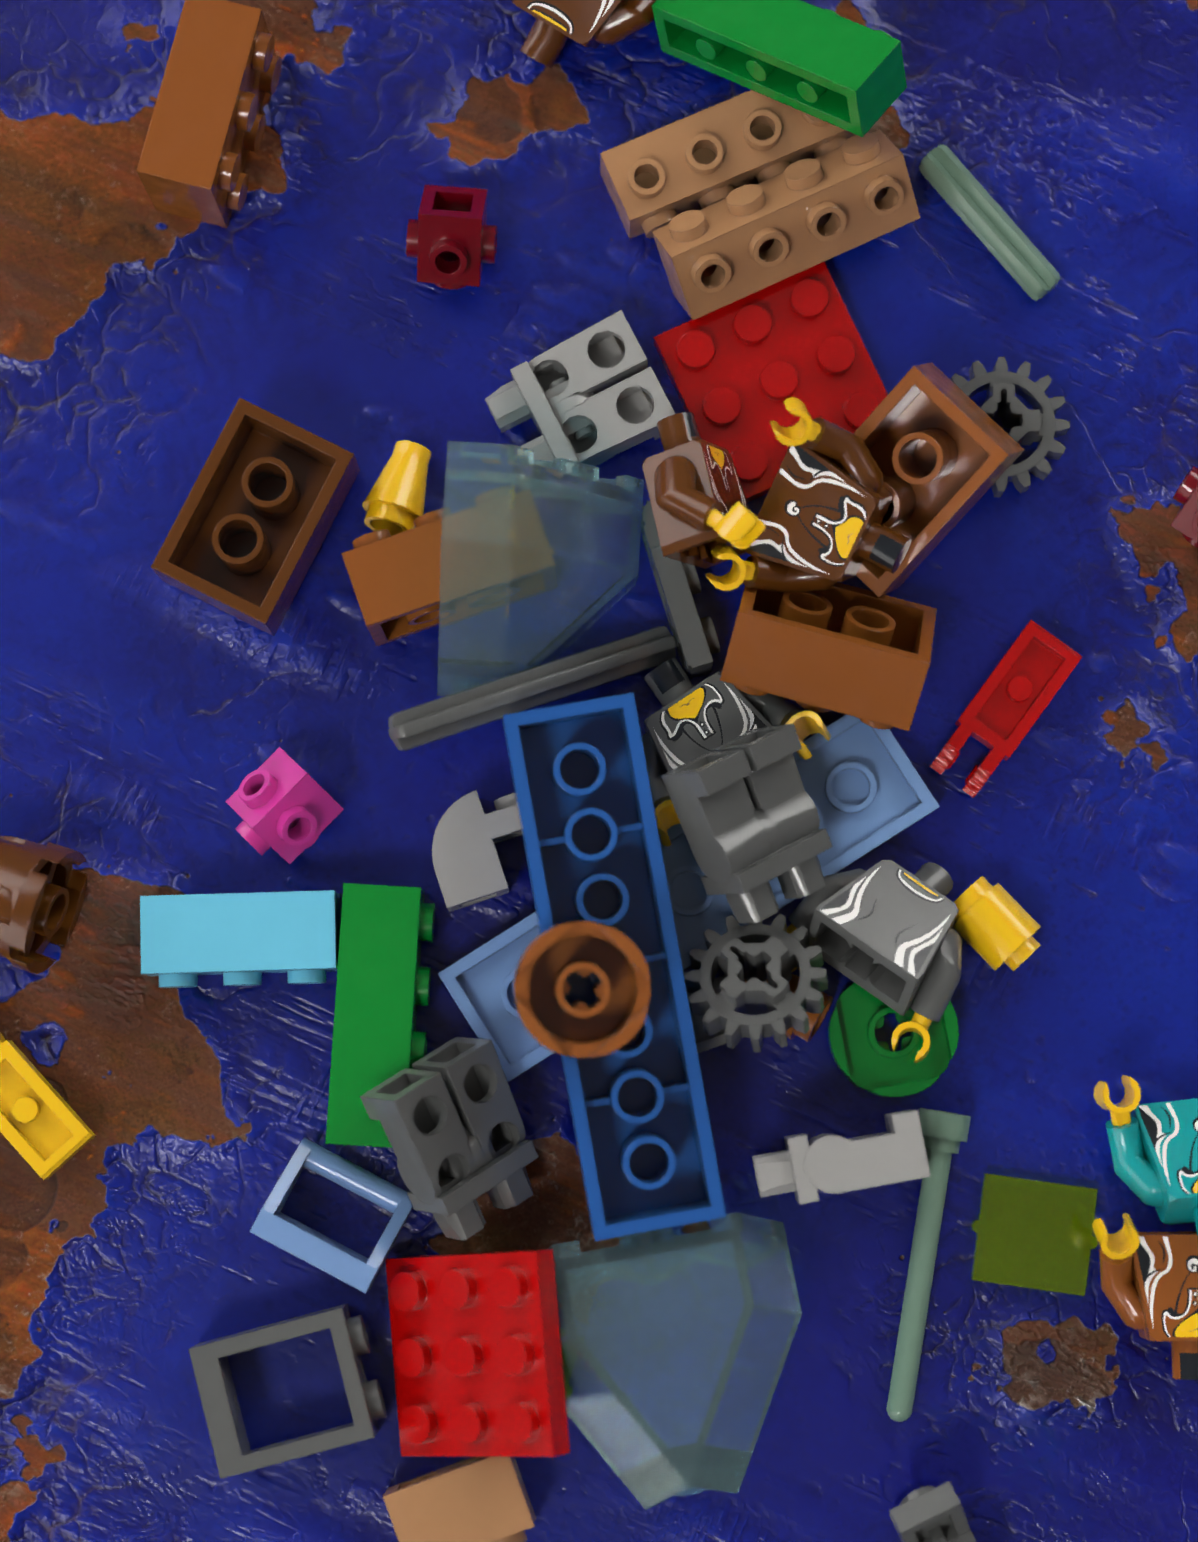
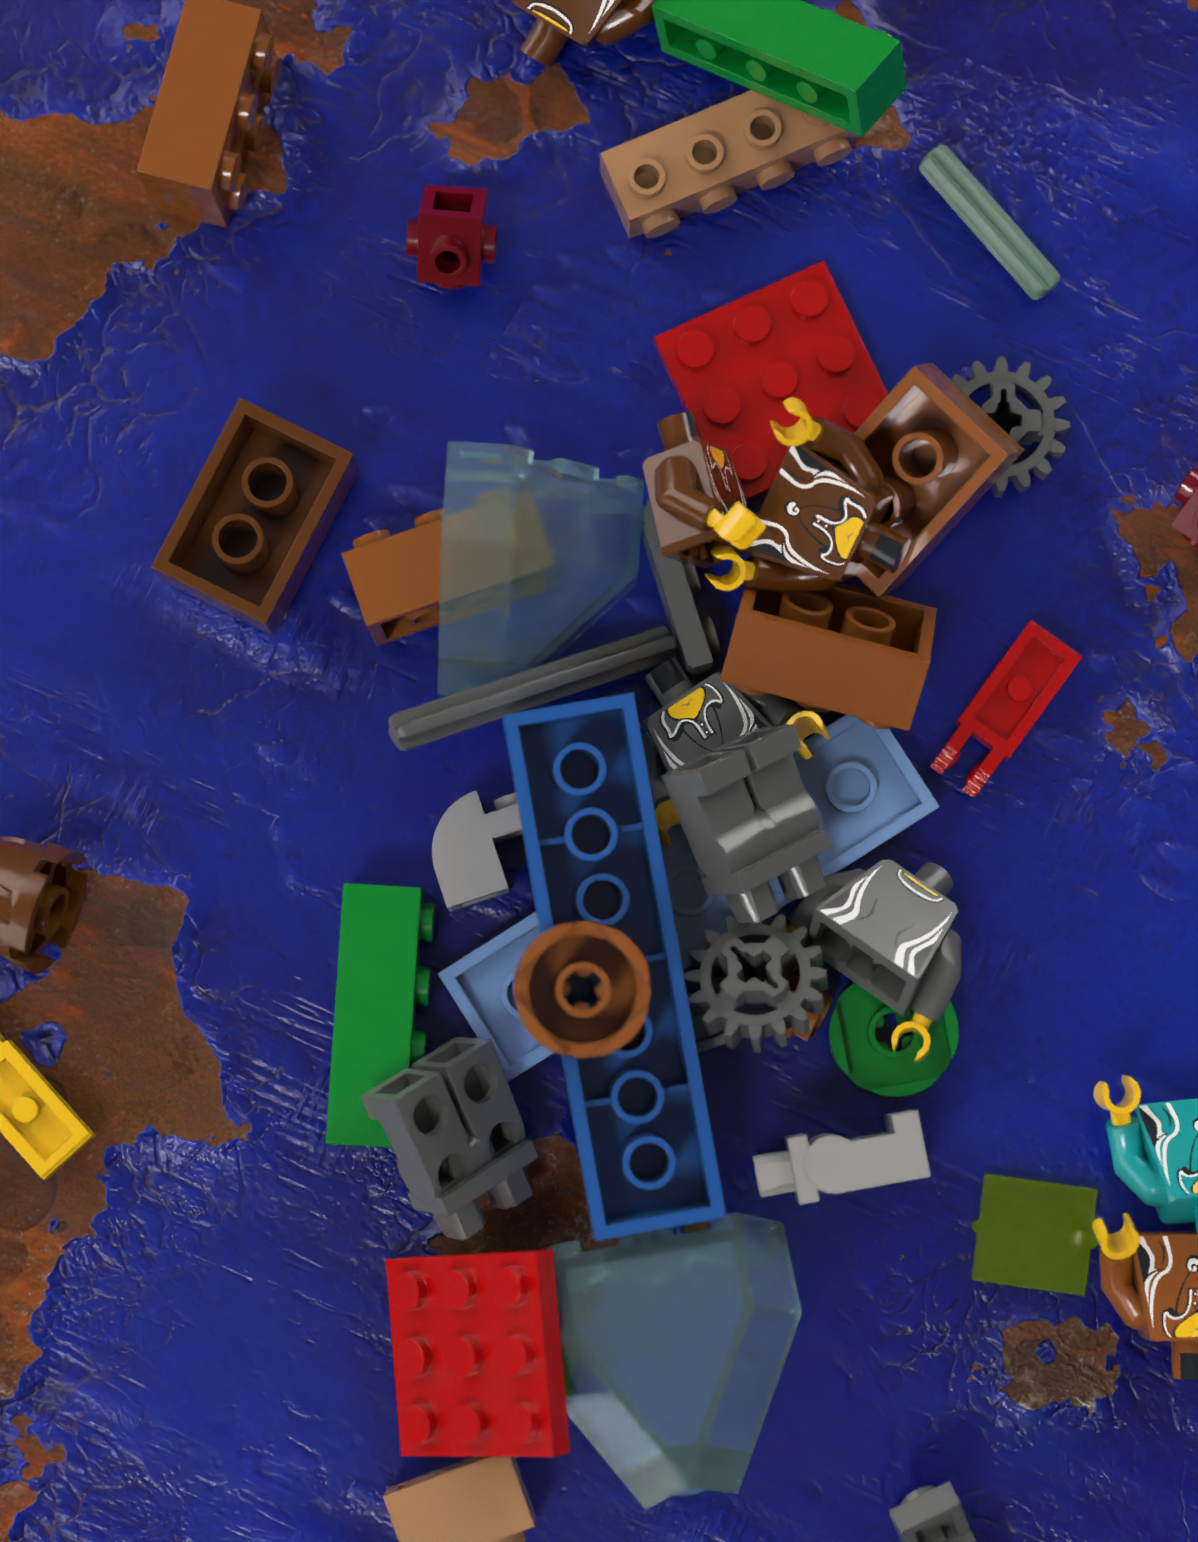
medium azure brick [140,890,341,988] -> none
dark grey window [189,1303,387,1479] -> none
dark pink brick [225,747,344,864] -> none
medium blue tile [250,1137,413,1293] -> none
yellow cone [362,440,432,536] -> none
light grey hips [485,310,675,484] -> none
medium nougat brick [652,130,920,320] -> none
sand green piece [887,1108,971,1422] -> none
yellow brick [953,876,1041,972] -> none

